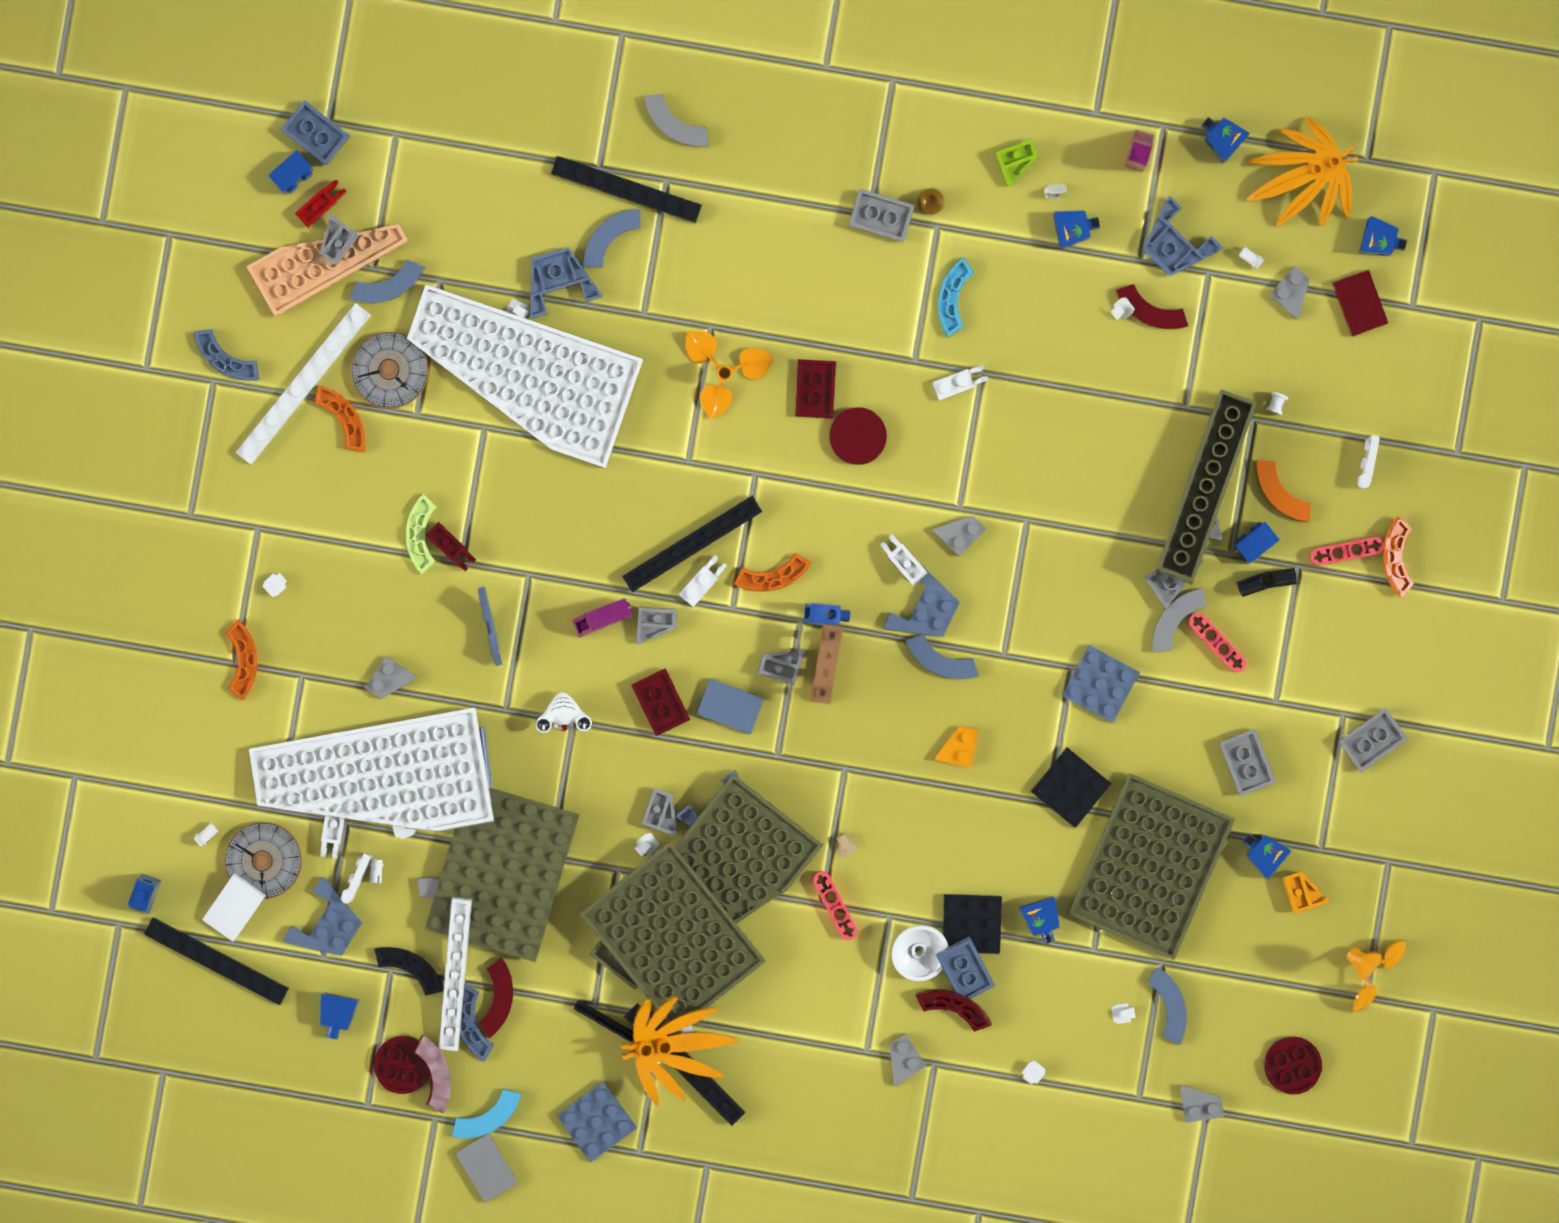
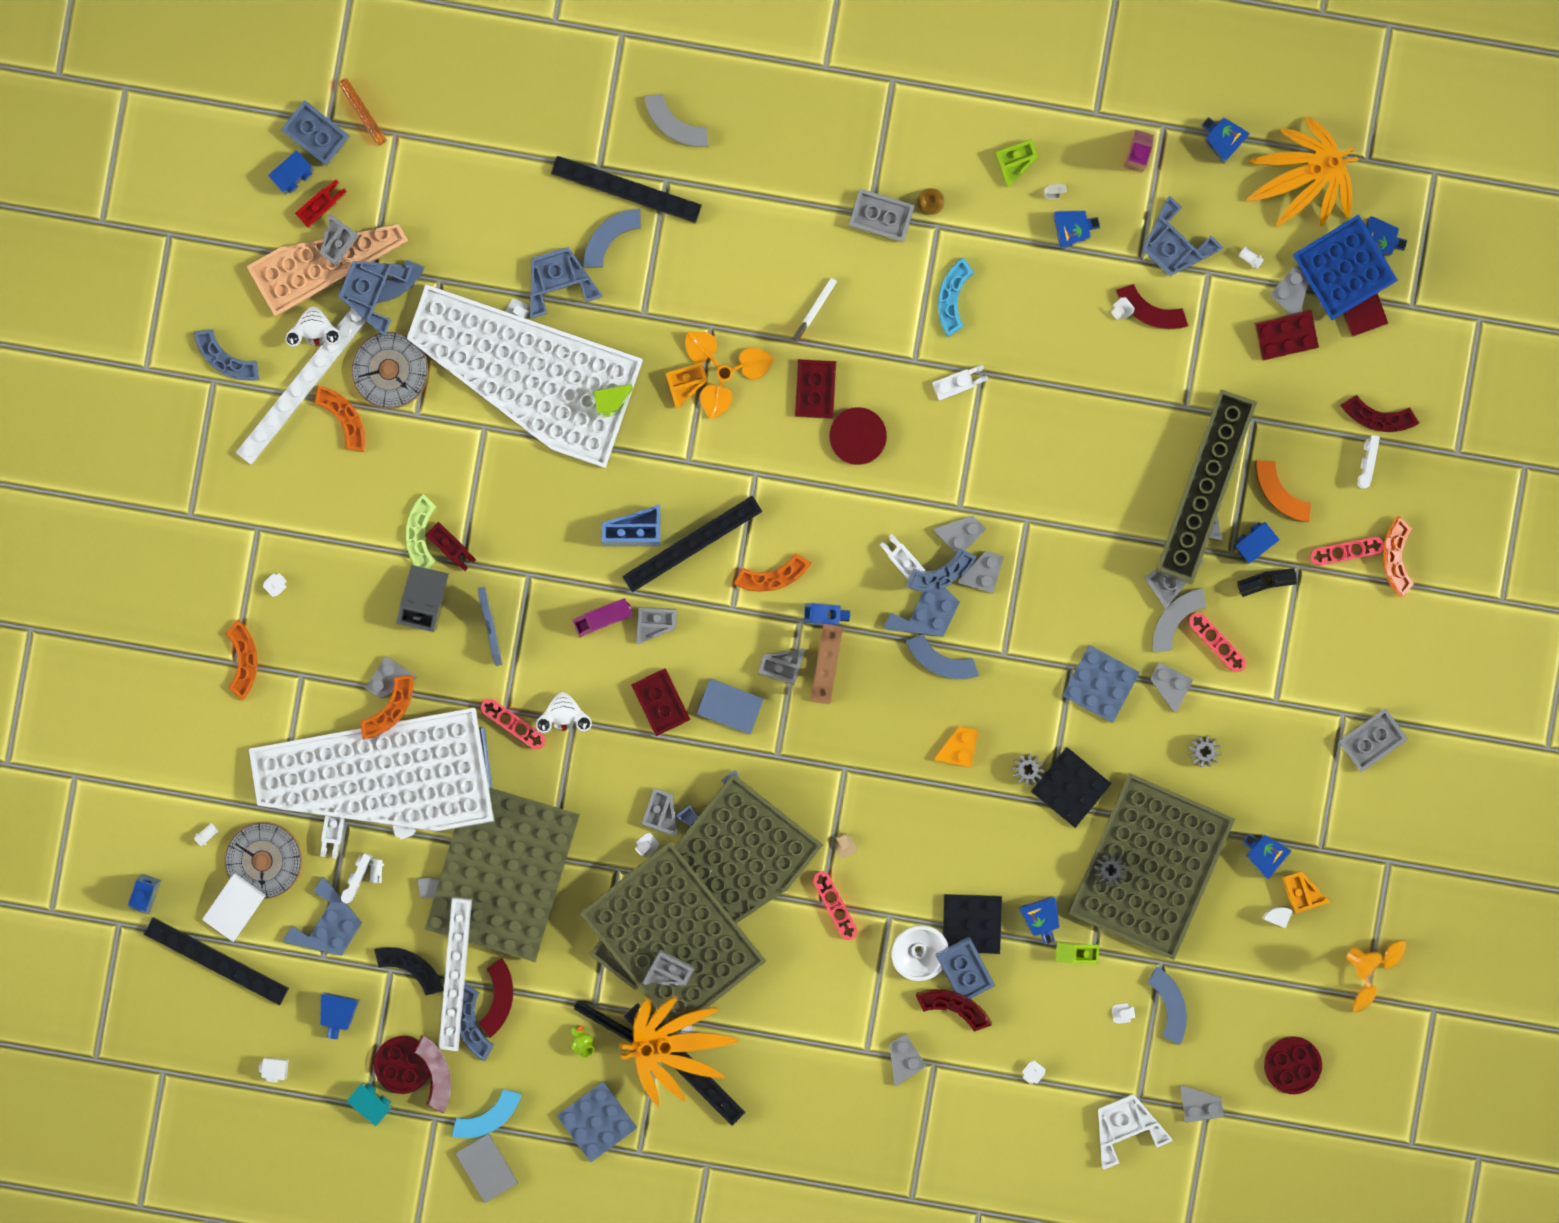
white hinge [679,555,727,607] -> none
light grey plate [1219,729,1276,796] -> none
white bush [1266,391,1289,415] -> none
none -> white brick [259,1057,289,1082]
none -> white head [285,306,341,347]
none -> sand blue wing [338,261,413,336]
none -> clear orange axle [339,78,387,146]
none -> teal brick [346,1082,392,1126]
none -> orange tile [360,675,414,740]
none -> dark grey slope [396,565,449,632]
none -> coral beam [481,699,546,749]
none -> lime animal [571,1025,595,1058]
none -> lime slope [594,384,633,418]
none -> wedge [602,504,661,547]
none -> light grey wing [643,950,694,985]
none -> light orange wing [666,362,708,408]
none -> white piece [792,278,837,342]
none -> sand blue tile [905,548,977,591]
none -> light grey wing [958,551,1004,593]
none -> light grey gear [1011,753,1044,786]
none -> lime slope [1056,942,1099,964]
none -> dark grey gear [1094,853,1127,886]
none -> white wing [1098,1094,1173,1170]
none -> light grey wing [1150,662,1193,712]
none -> light grey gear [1188,735,1221,768]
none -> dark red plate [1255,310,1319,361]
none -> white brick [1262,907,1293,928]
none -> blue plate [1293,214,1399,321]
none -> dark red tile [1340,395,1420,432]

